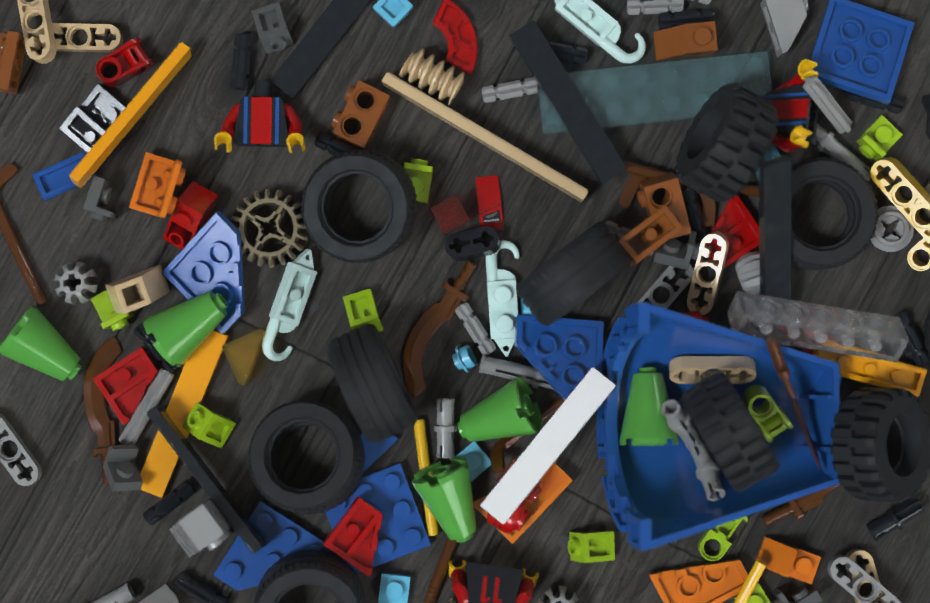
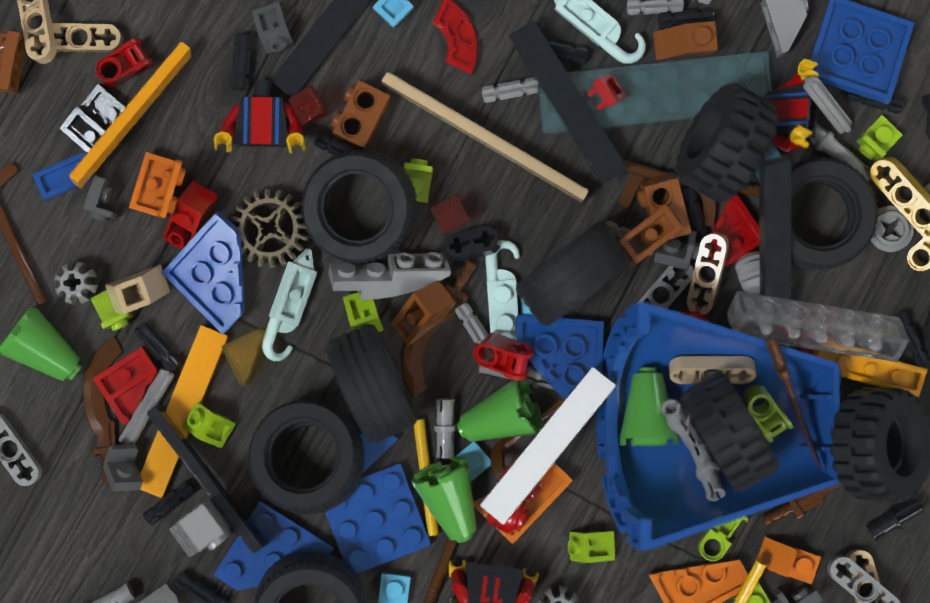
bright green cone [143,291,228,367] -> none
red wing [323,495,383,577] -> none
tan piece [399,48,465,106] -> none
medium azure plate [452,345,477,373] -> none
red sticker [475,175,504,230] -> none
none -> clear red bracket [288,86,328,125]
none -> light grey slope [328,252,451,300]
none -> dark orange slope [391,281,456,346]
none -> red piece [473,332,534,380]
none -> red tile [587,72,628,110]

